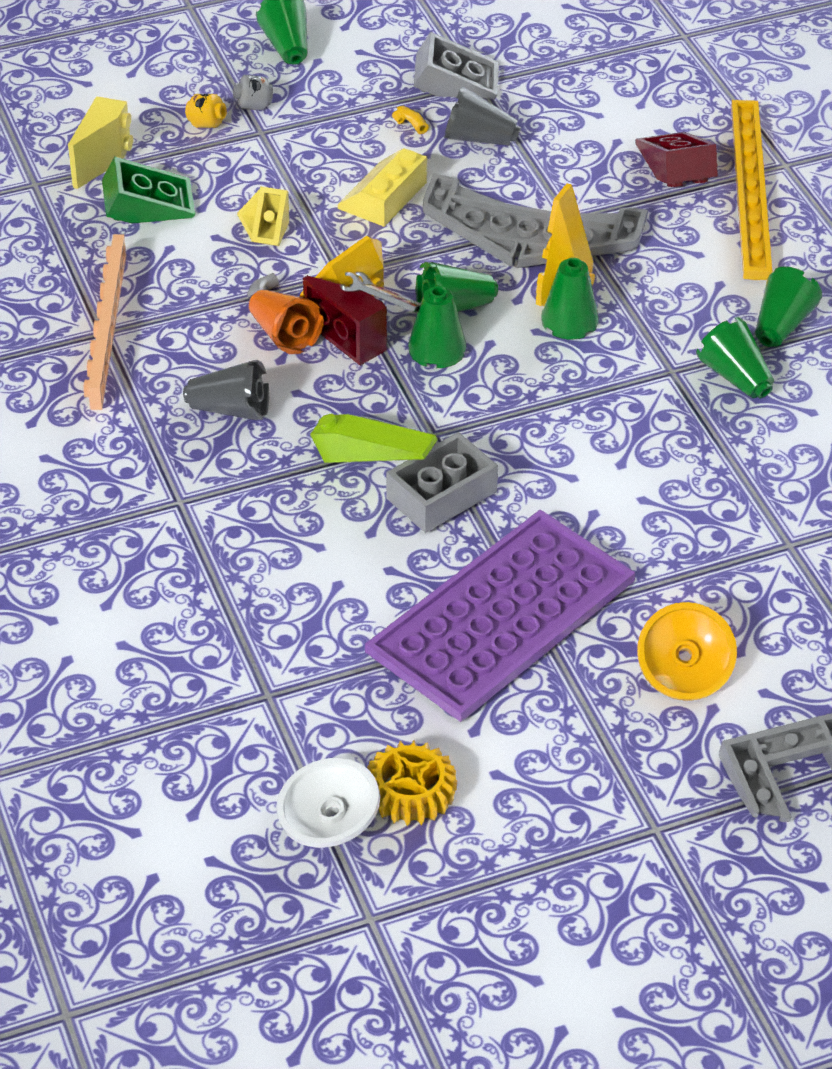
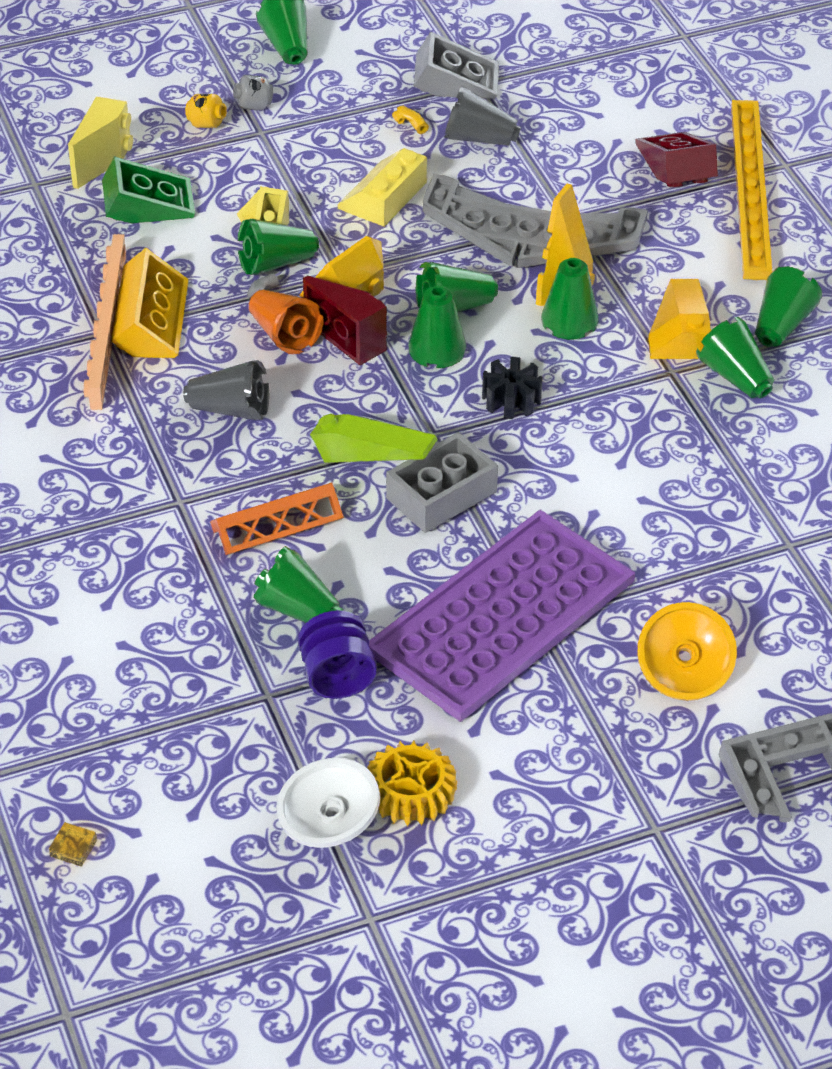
flag [340,272,421,312] -> none
none -> clear yellow tile [49,822,97,867]
none -> yellow slope [111,248,189,358]
none -> orange fence [210,482,344,555]
none -> green cone [238,219,319,275]
none -> green cone [253,546,344,623]
none -> dark purple wheel [298,610,376,699]
none -> black gear [482,357,543,419]
none -> yellow wedge [648,279,711,359]

